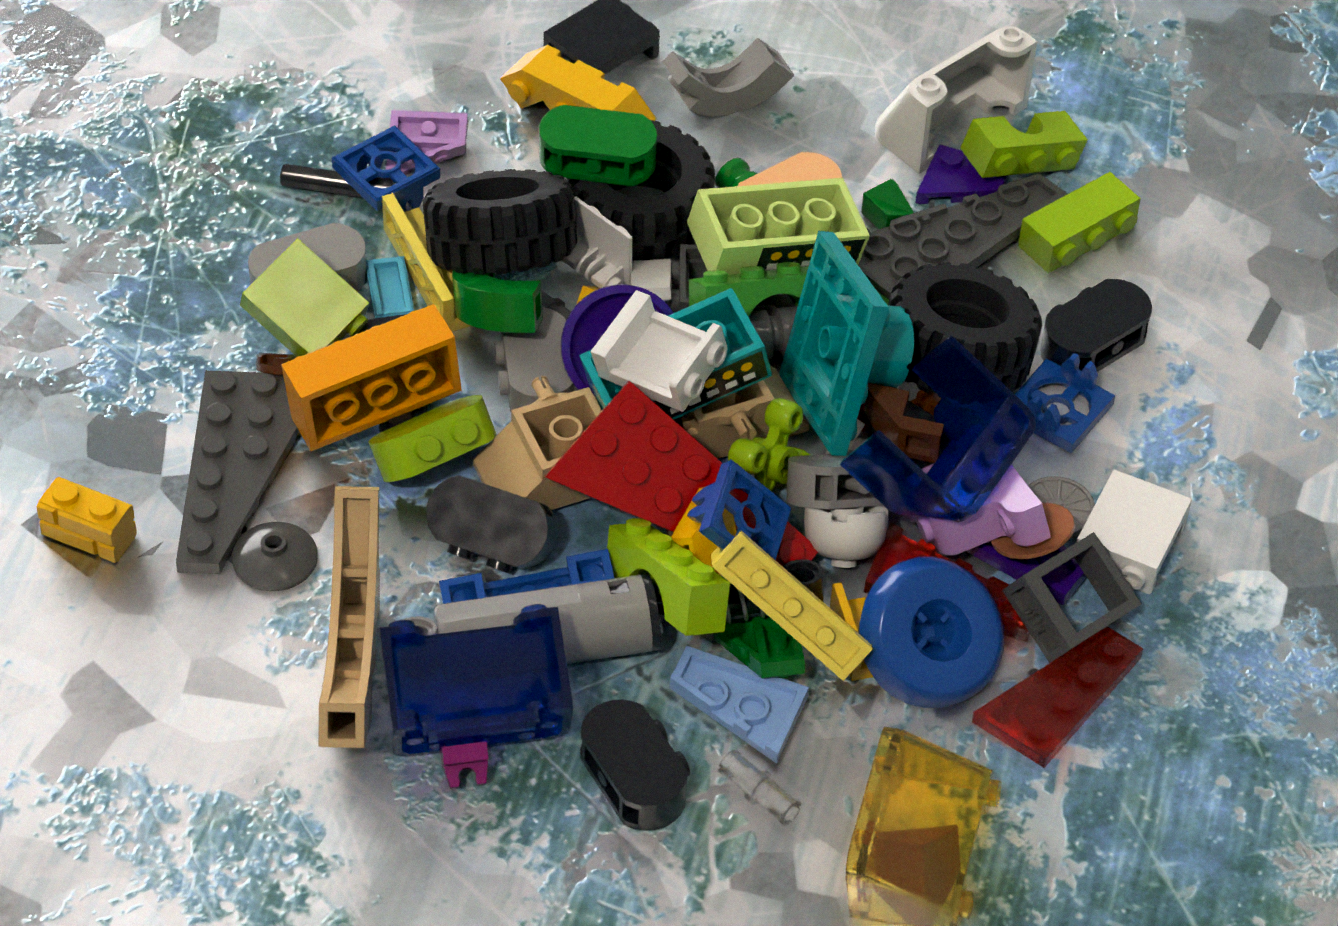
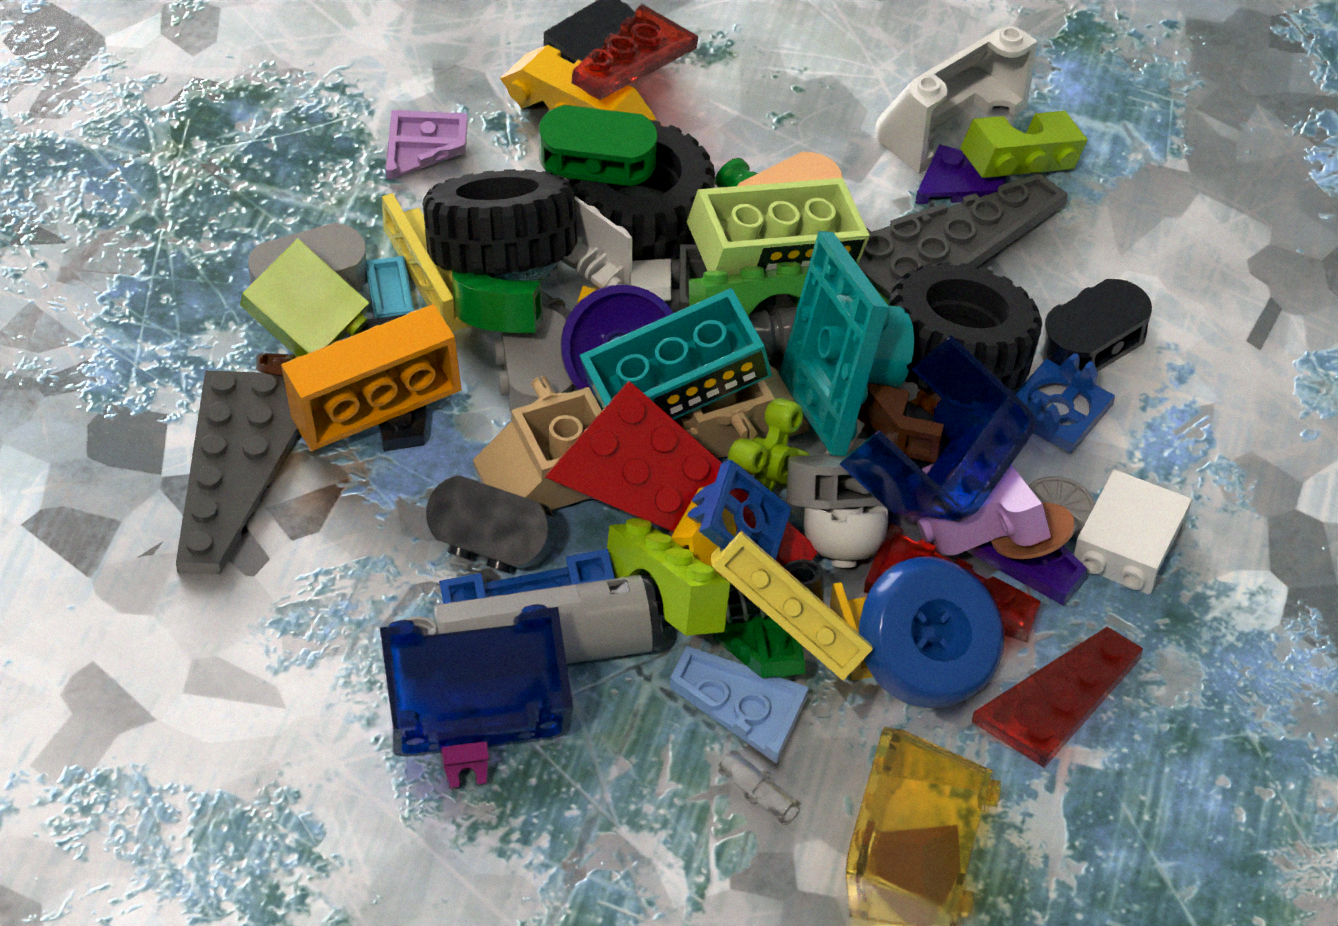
yellow brick [36,477,137,563] -> none
dark grey dish [232,522,317,591] -> none
black axle [280,164,393,198] -> none
tan arch [319,486,380,748] -> none
blue piece [331,125,440,212] -> none
lime brick [368,395,497,482] -> none
black brick [580,700,690,831] -> none
white panel [591,290,728,412] -> none
light grey arch [662,38,795,117] -> none
green slope [861,179,914,229] -> none
dark grey window [1002,532,1141,663] -> none
lime brick [1018,172,1141,274] -> none
none -> clear red wing [571,4,699,100]

